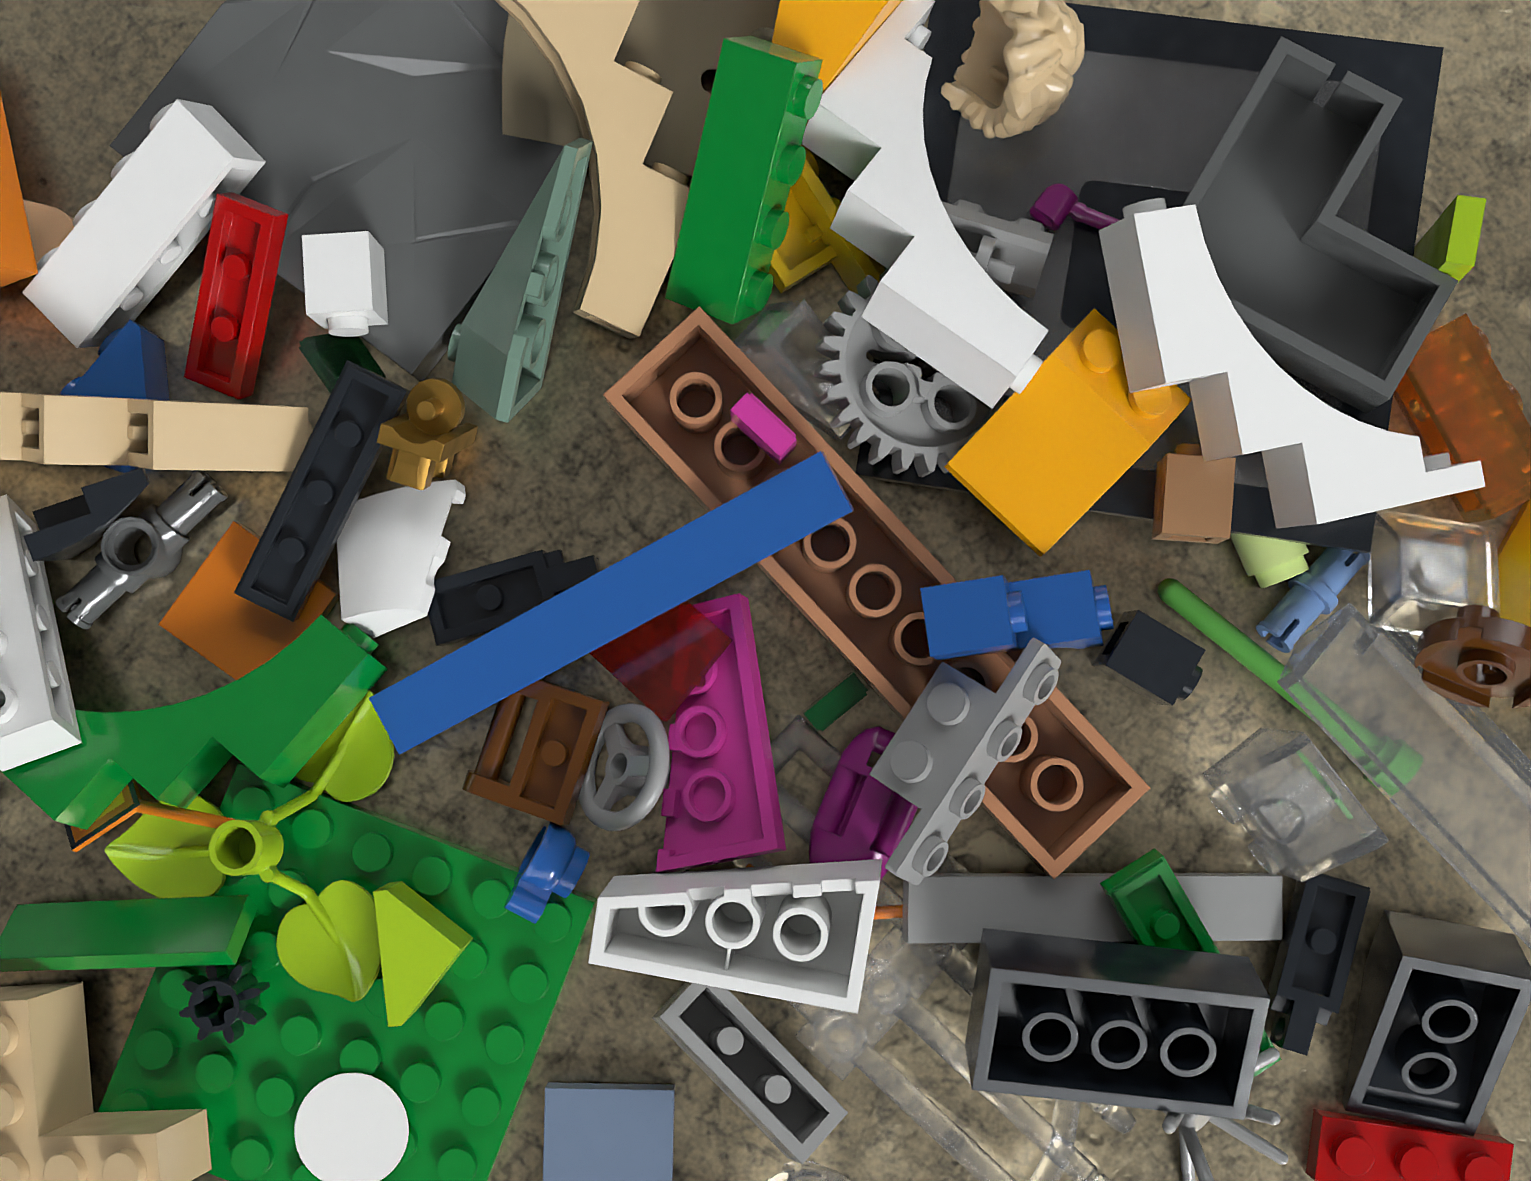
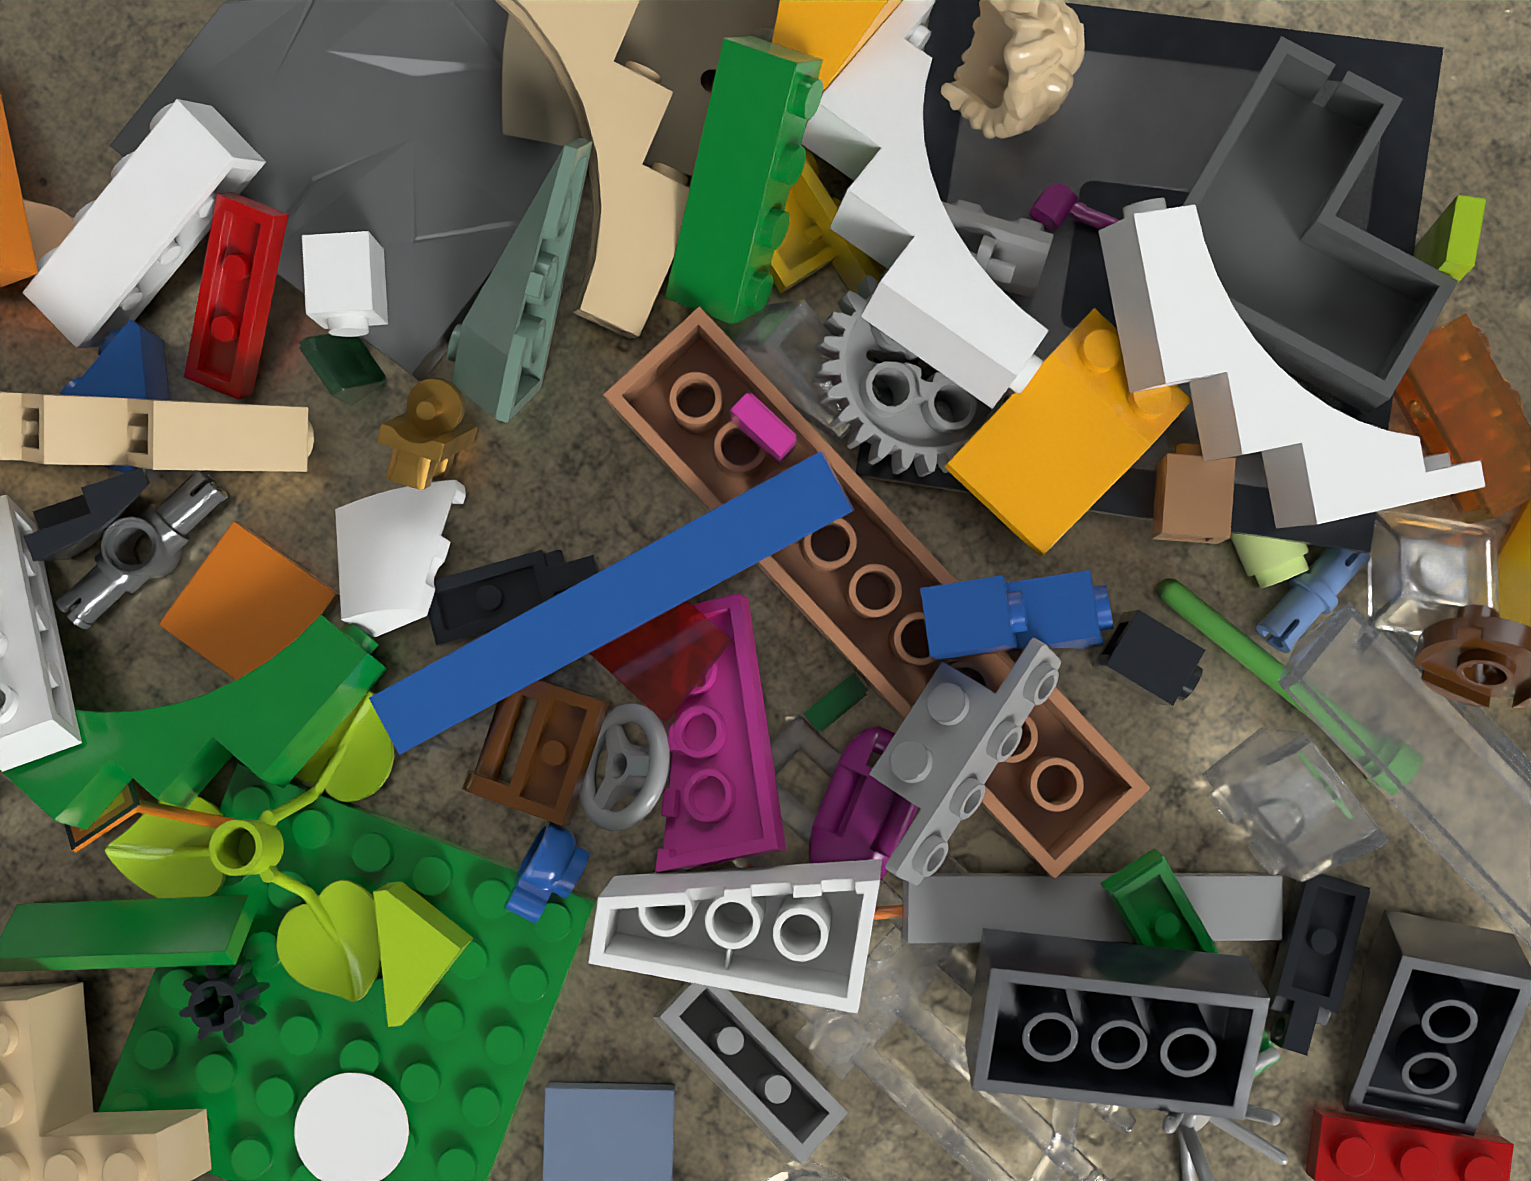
black tile [234,360,410,622] -> none

